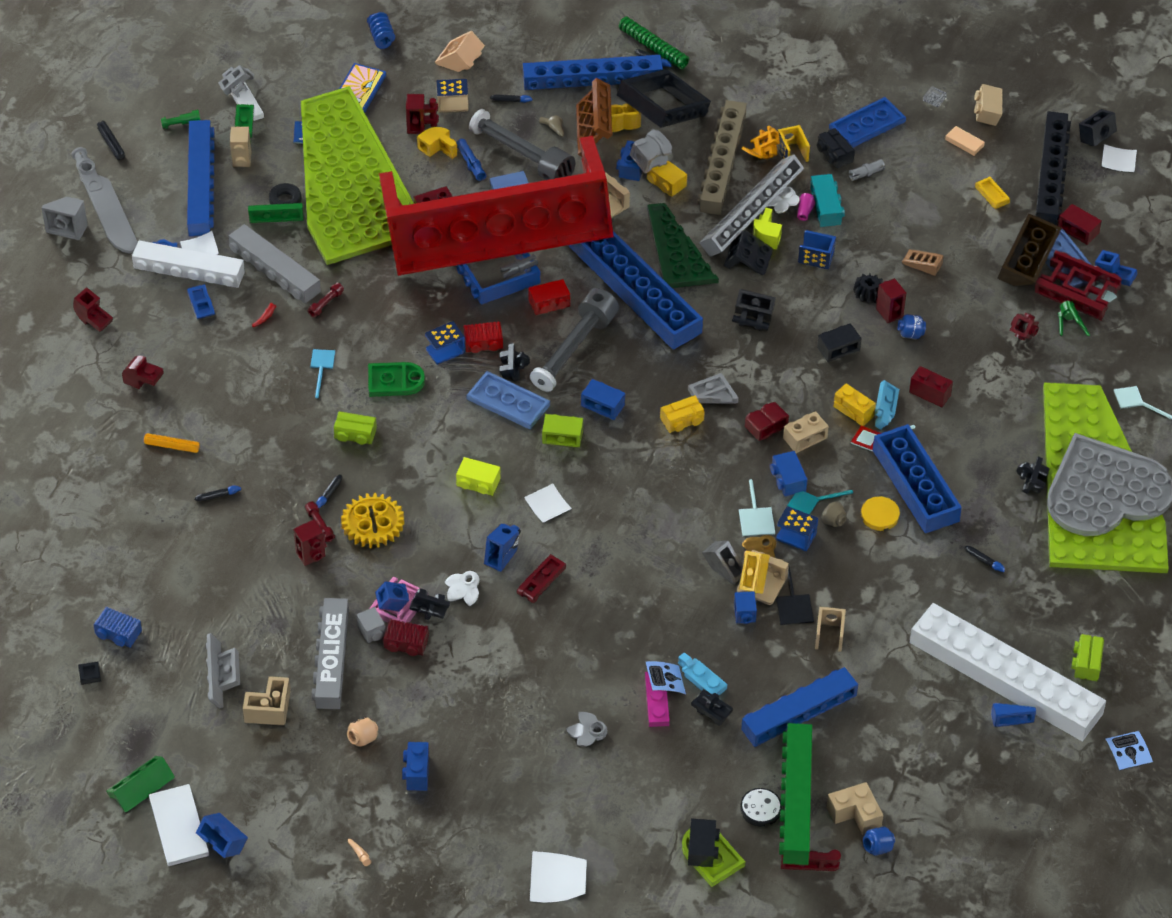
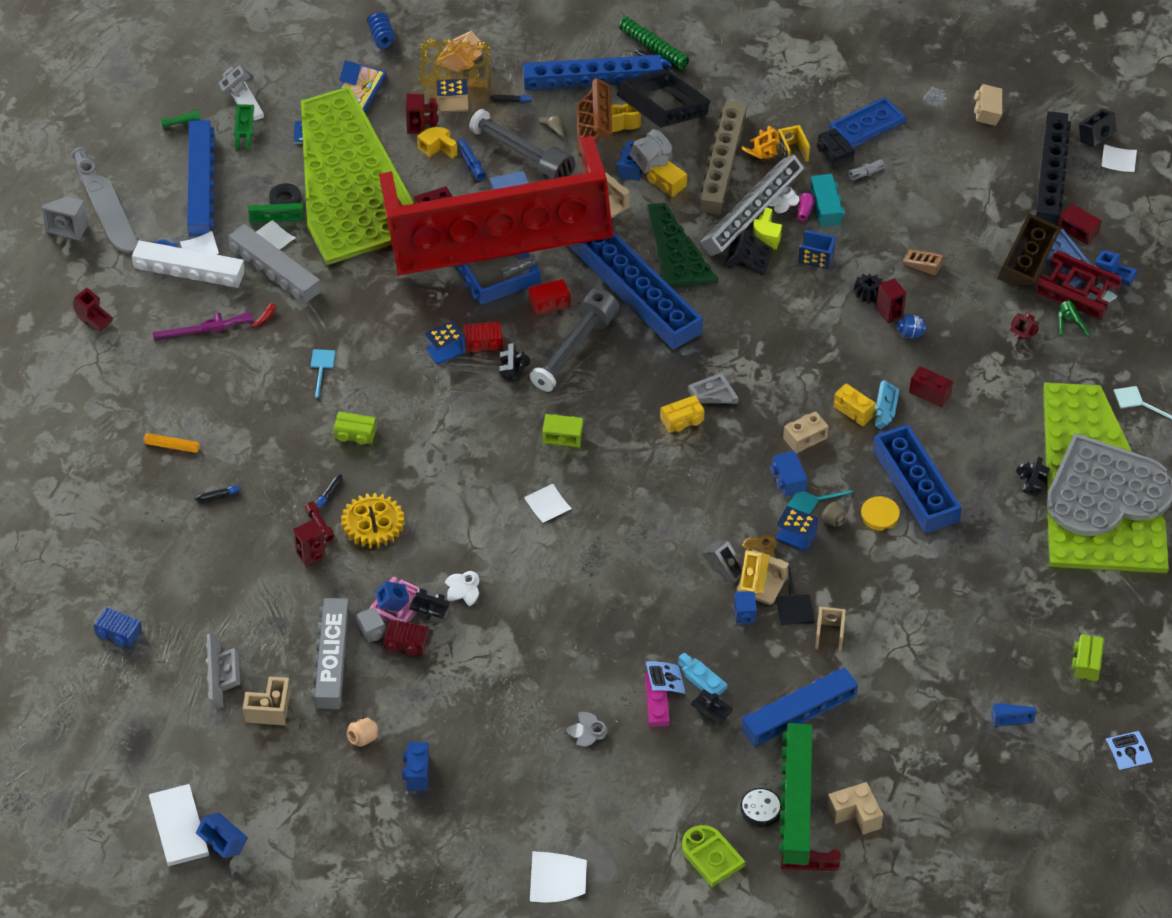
black tile [78,661,101,685] -> none
black axle [97,121,125,160] -> none
green panel [106,756,175,812] -> none
dark red brick [122,356,164,389] -> none
blue slope [187,284,215,319] -> none
tan brick [230,127,252,167] -> none
dark red bar [307,282,344,318] -> none
light nougat helmet [348,839,371,866] -> none
green tile [368,362,425,397] -> none
neon yellow brick [456,457,501,496] -> none
medium blue tile [466,371,550,430] -> none
blue torso [484,524,521,572] -> none
dark red plate [517,554,566,604] -> none
blue brick [581,379,625,420] -> none
black brick [688,818,720,867] -> none
black brick [732,289,776,331] -> none
light aqua piece [739,479,775,537] -> none
dark red brick [745,402,789,441] -> none
black brick [817,323,862,362] -> none
piece [851,425,915,451] -> none
blue head [863,826,895,856] -> none
white brick [910,603,1106,742] -> none
light nougat tile [945,126,985,156] -> none
black piece [965,546,1005,572] -> none
yellow tile [975,177,1010,209] -> none
none -> magenta piece [153,312,254,340]
none -> white sticker [256,220,296,250]
none -> blue panel [339,60,363,85]
none -> clear yellow fence [419,38,491,88]

